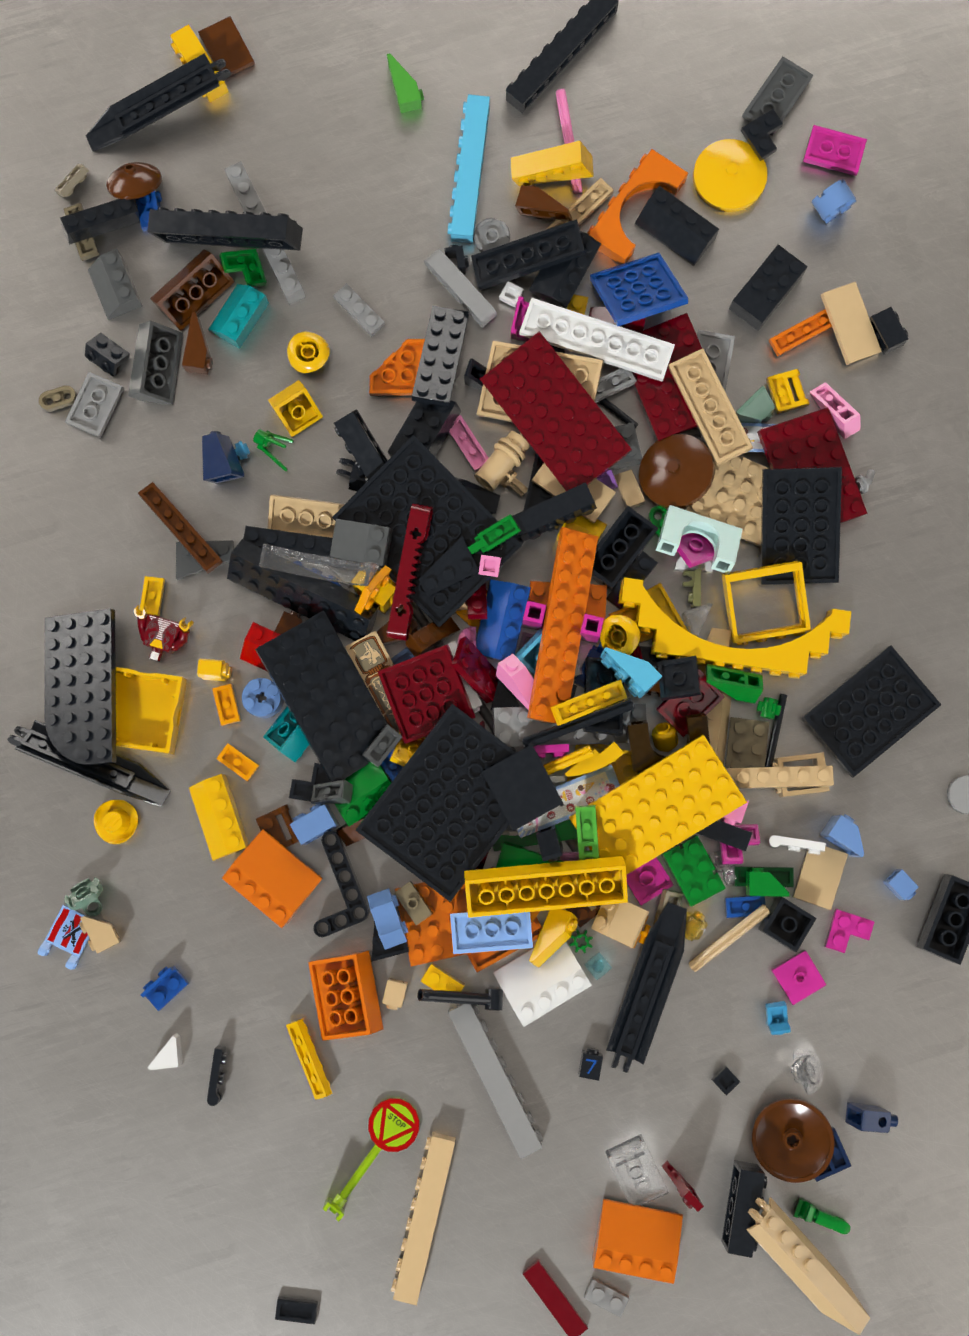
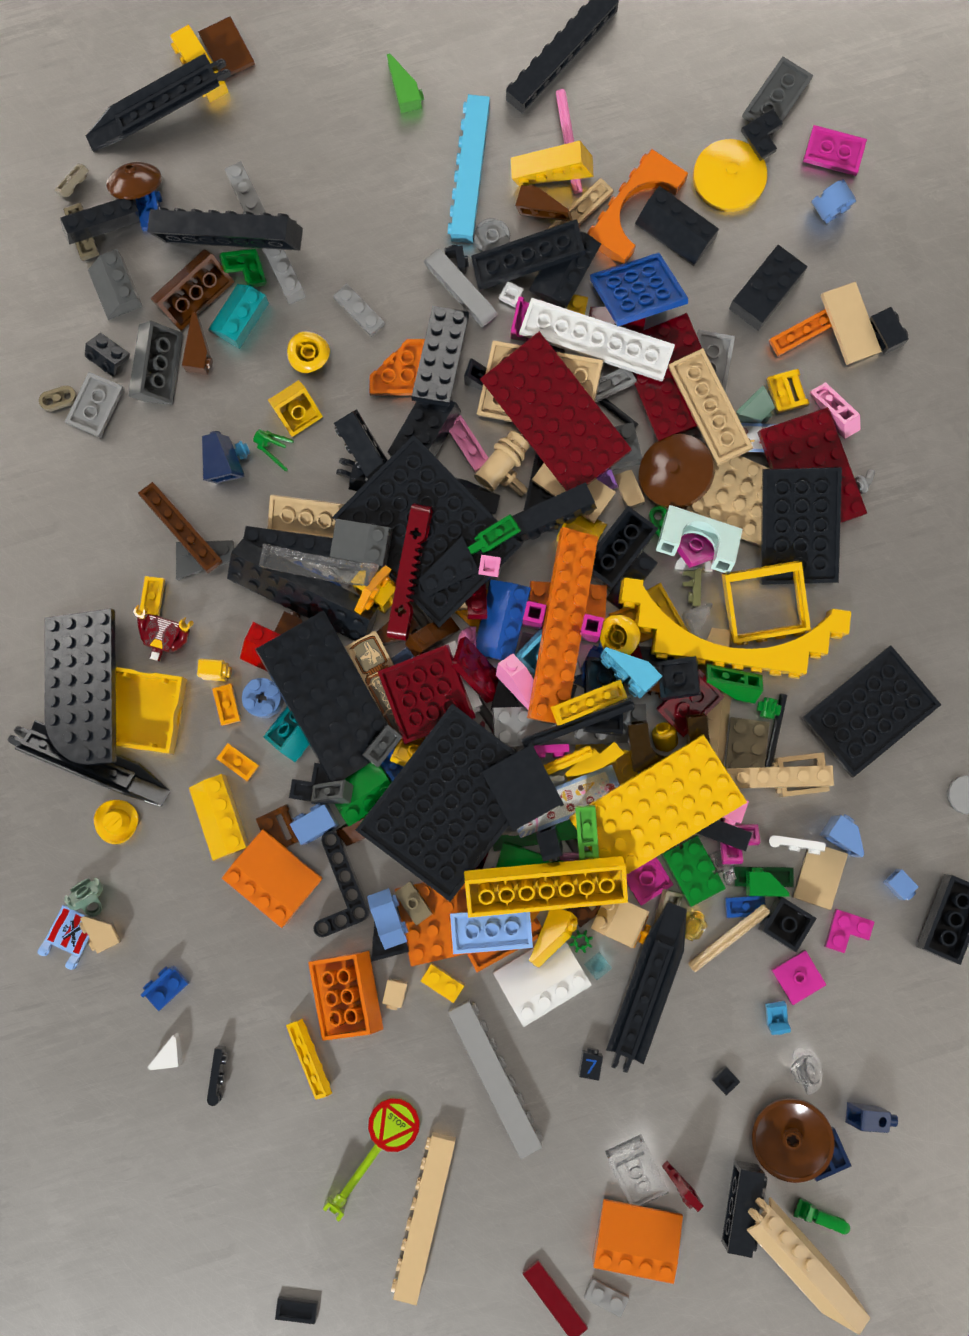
black piece [417,989,503,1011] -> none

